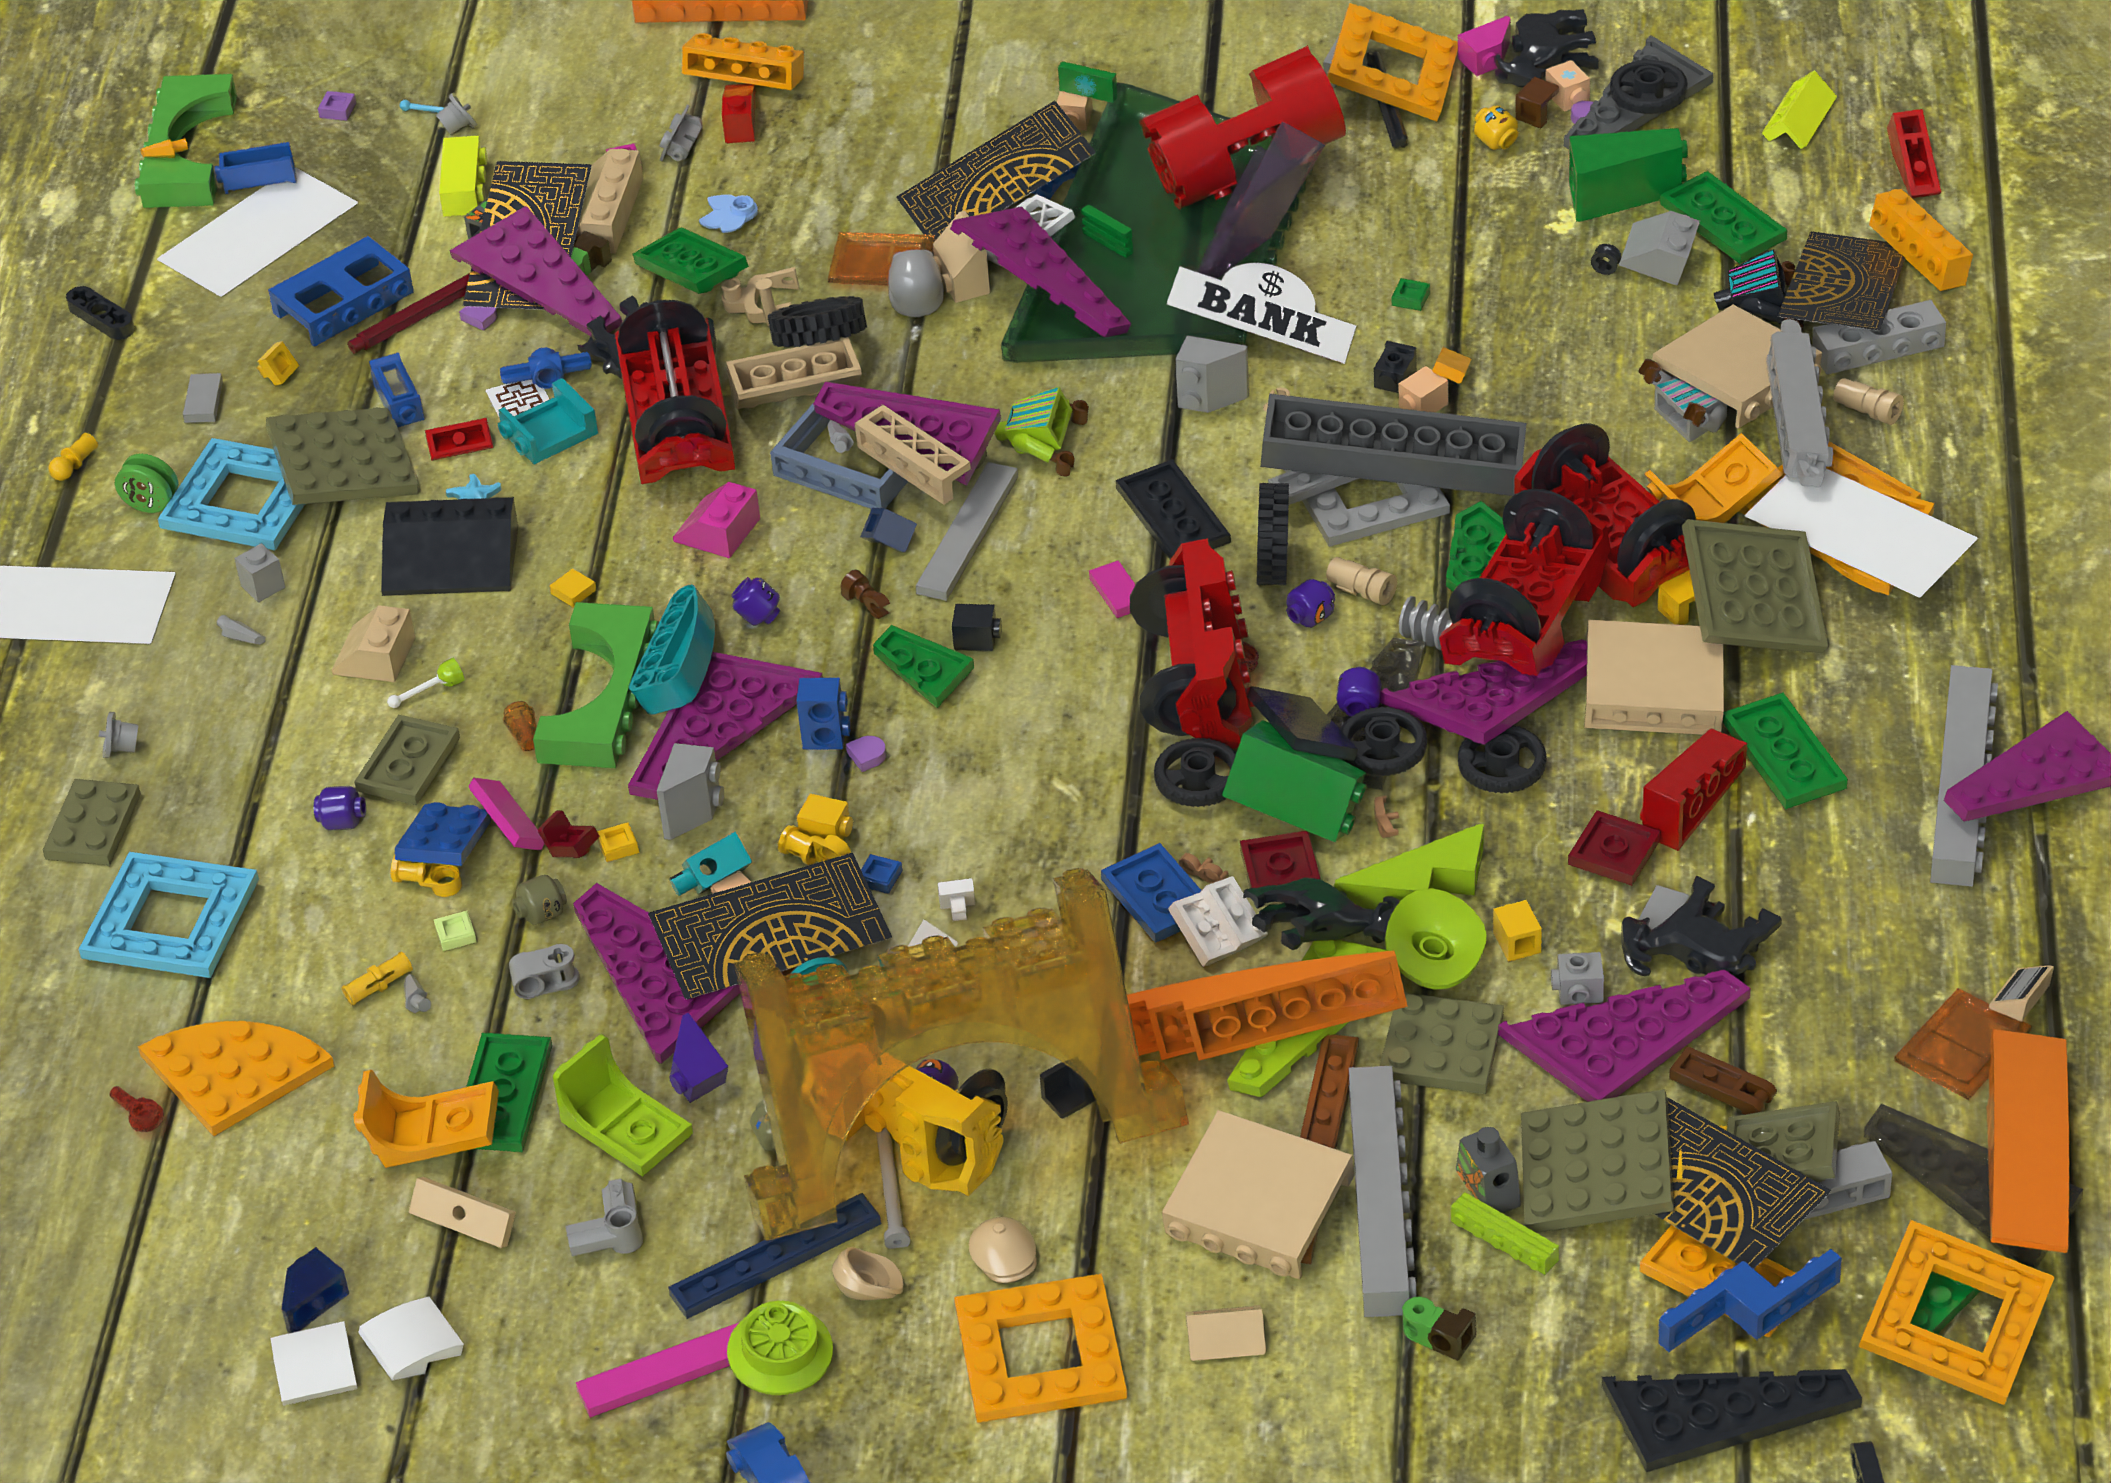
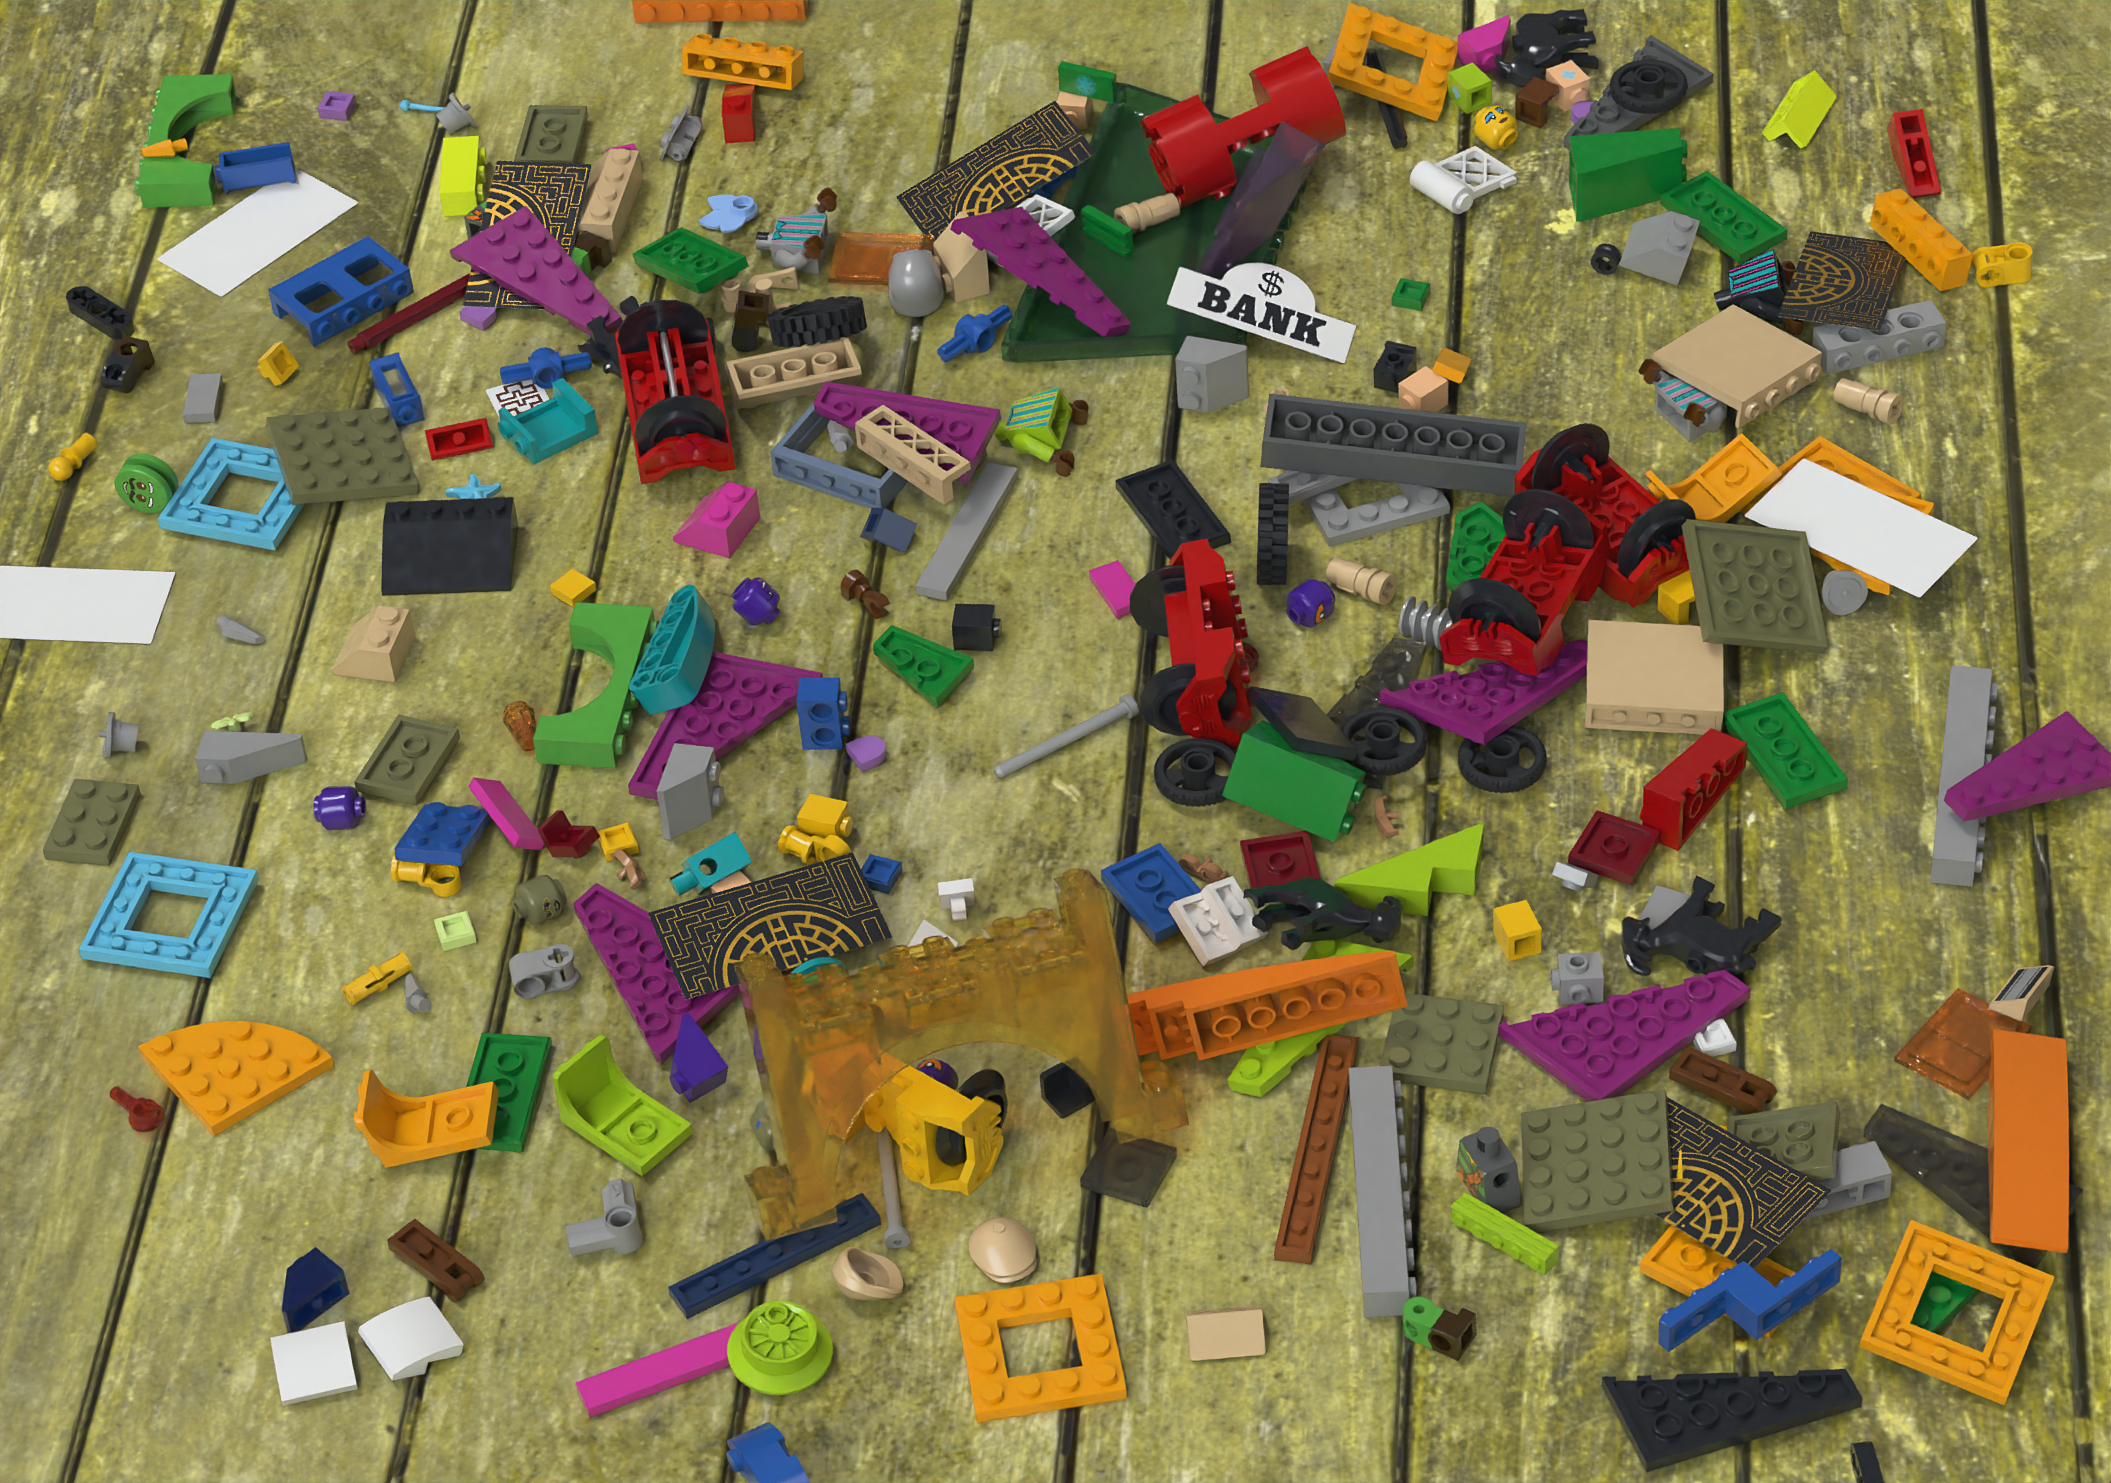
light grey brick [234,543,285,603] -> none
hinge [387,657,465,708] -> none
tan tile [408,1177,516,1248] -> none
tan panel [1162,1110,1355,1279] -> none
dark purple head [1336,667,1382,716] -> none
lime hat [1385,888,1487,989] -> none
light grey hinge [1766,319,1833,487] -> none
none -> leg [101,335,155,393]
none -> light grey slope [195,731,307,784]
none -> yellowish green plant [211,712,253,732]
none -> reddish brown plate [387,1219,485,1303]
none -> olive plate [514,105,588,164]
none -> medium nougat piece [611,848,646,890]
none -> dark brown leg [731,290,770,352]
none -> torso [756,188,837,274]
none -> blue axle [937,305,1013,362]
none -> light grey bar [994,694,1139,778]
none -> clear smoke tile [1080,1128,1177,1208]
none -> tan axle [1114,193,1180,235]
none -> white piece [1410,146,1517,214]
none -> lime brick [1448,63,1492,114]
none -> plate [1552,862,1599,892]
none -> white tile [1693,1018,1736,1057]
none -> light grey piece [1821,570,1868,615]
none -> yellow piece [1971,242,2033,288]

